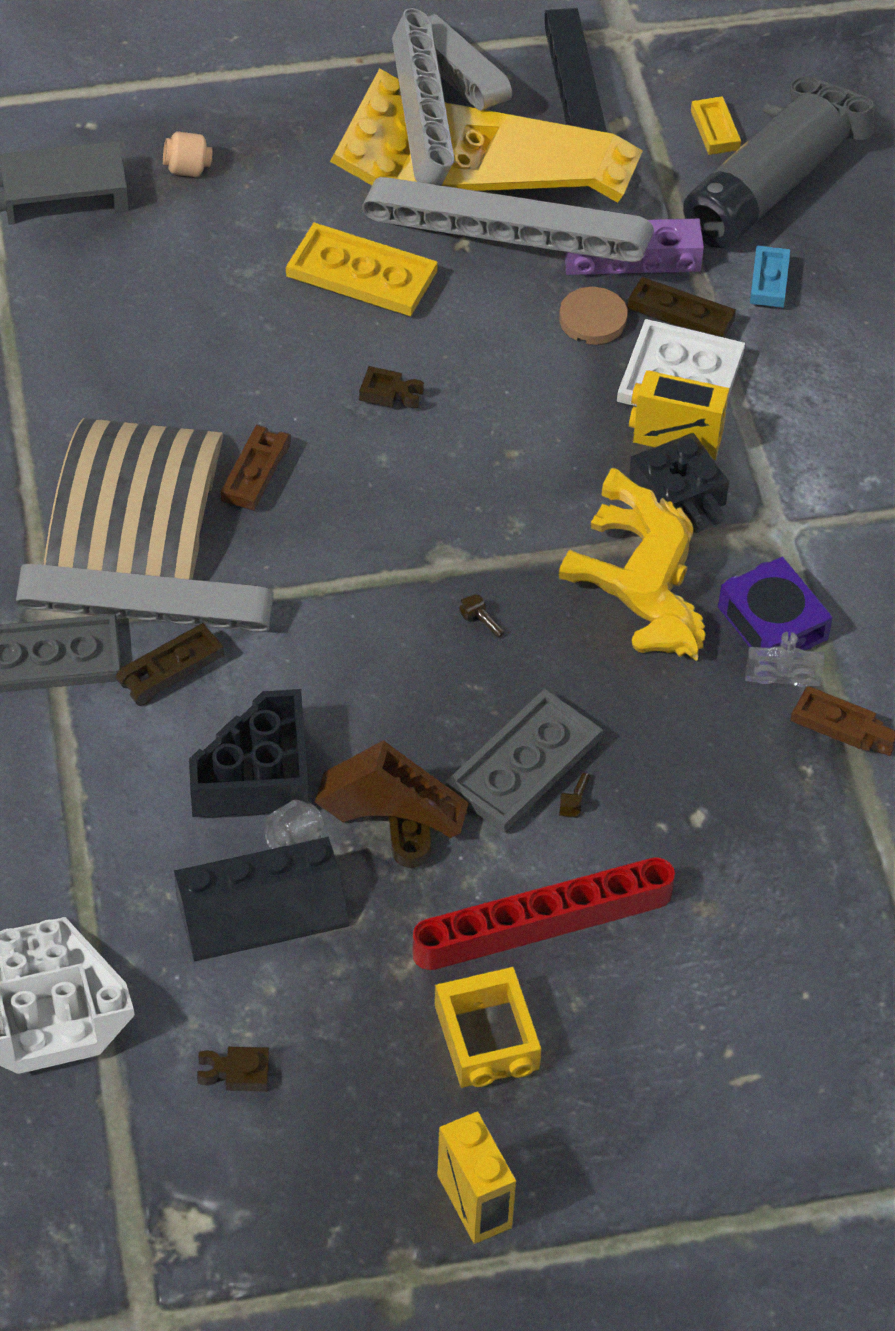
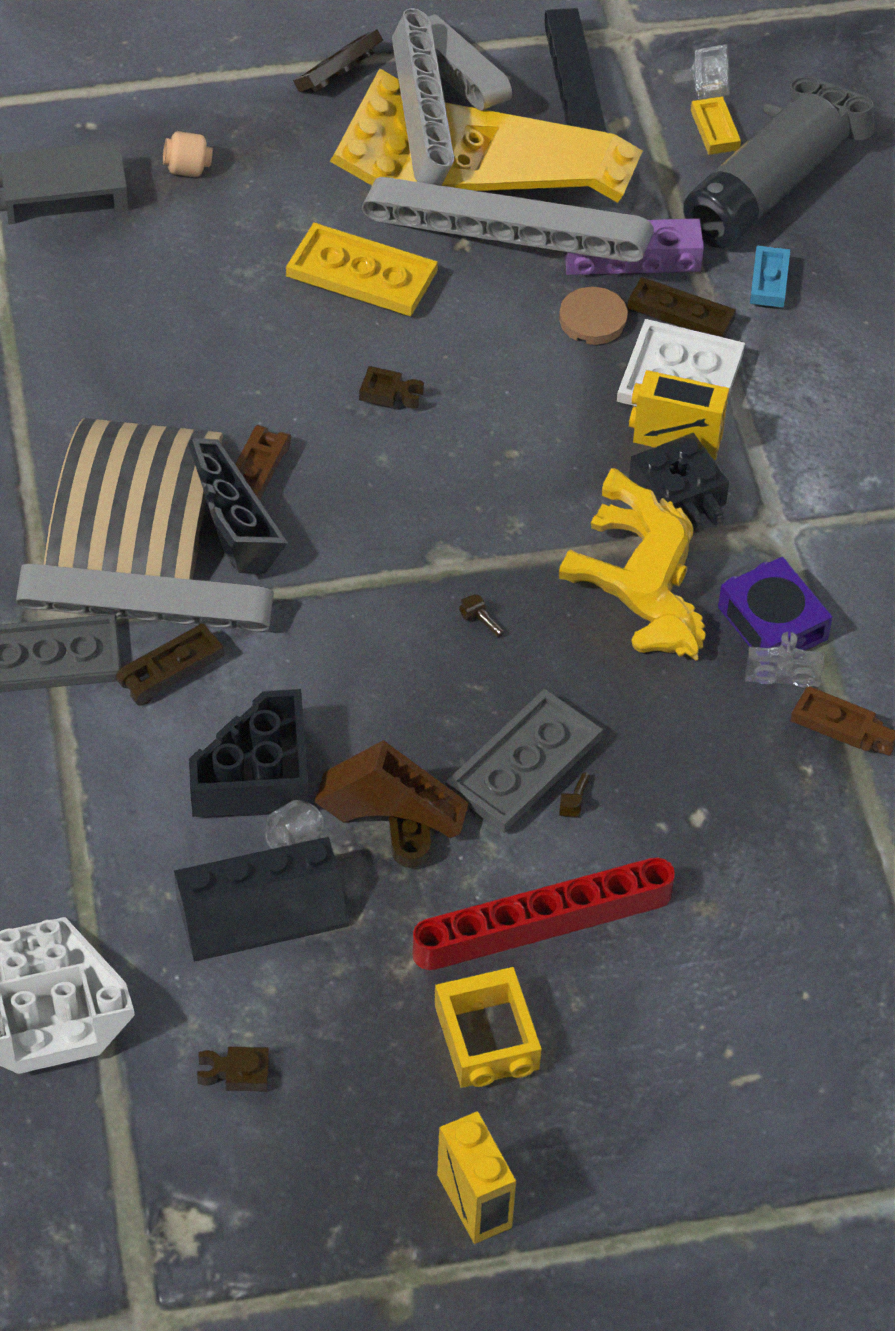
none -> black wedge [188,438,288,573]
none -> dark brown plate [293,29,383,92]
none -> clear plate [673,44,730,100]

